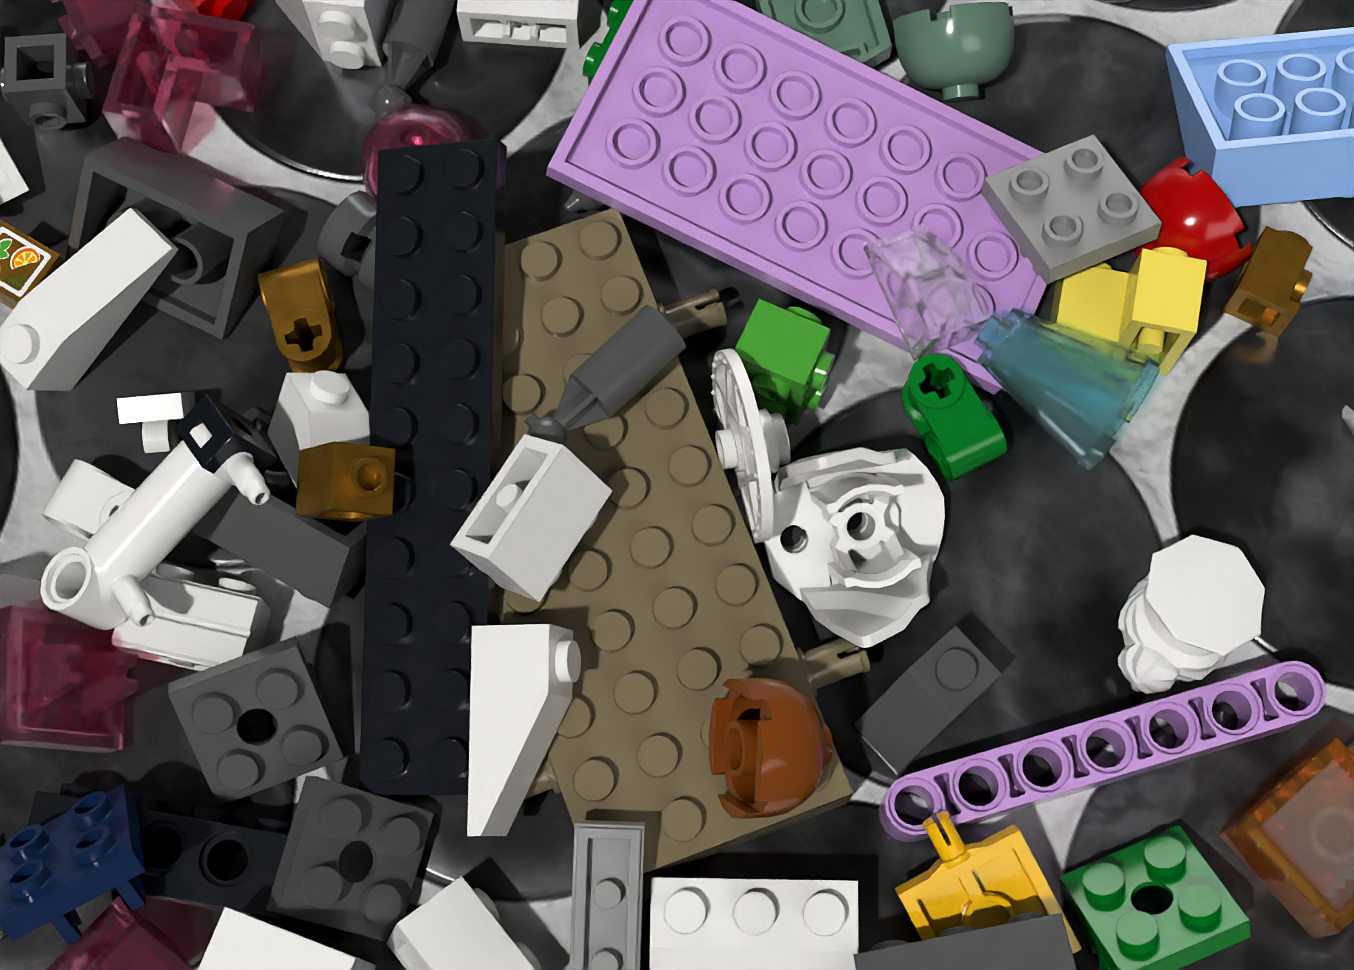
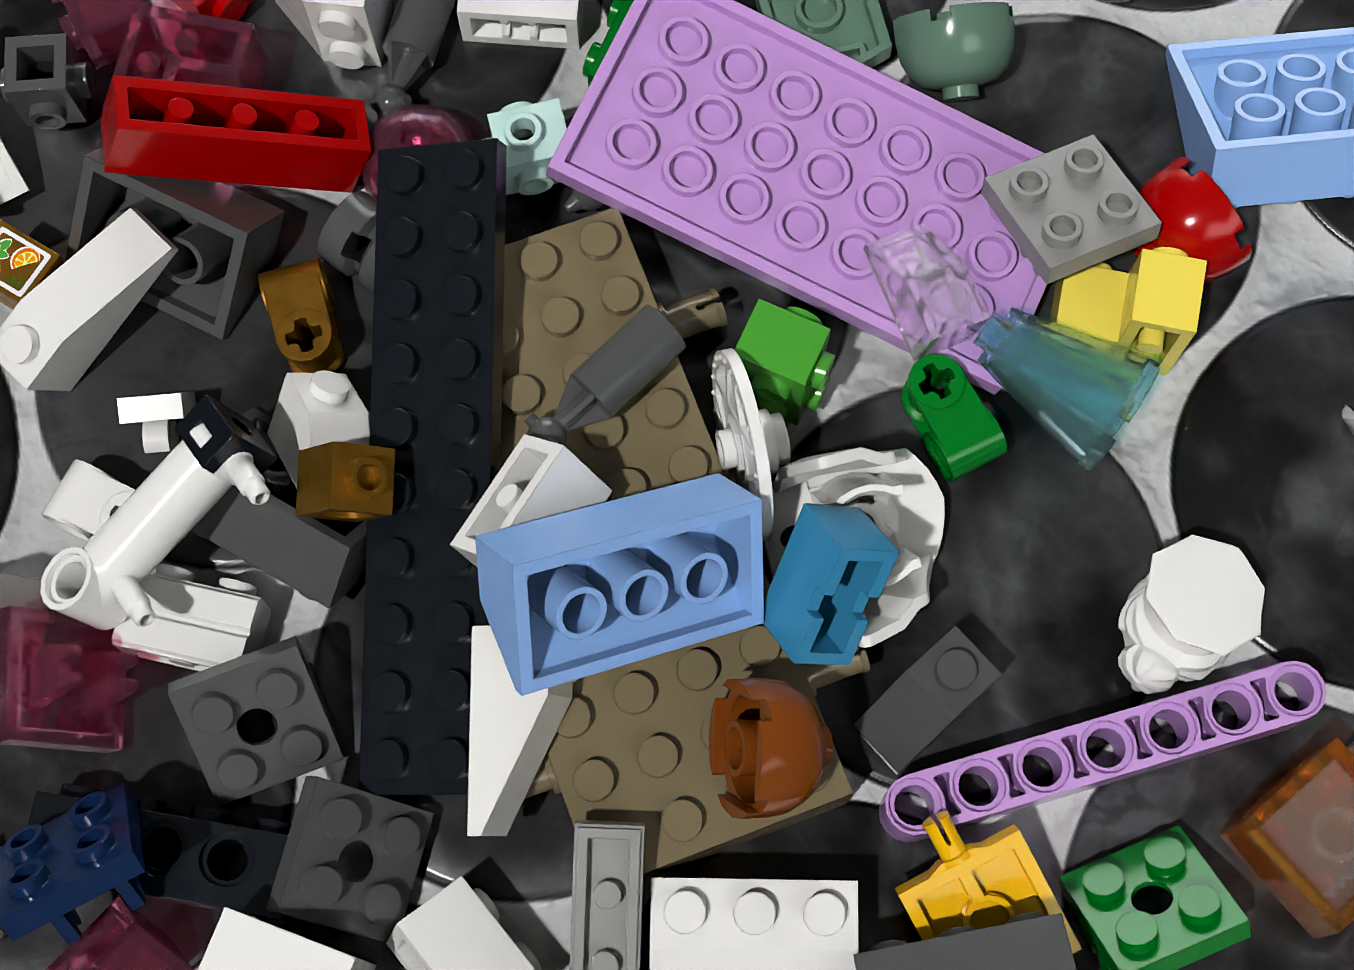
pearl gold brick [1222,226,1313,337] -> none
none -> red brick [101,75,371,193]
none -> light blue slope [475,473,764,696]
none -> light aqua brick [486,98,567,195]
none -> dark azure brick [763,503,899,665]

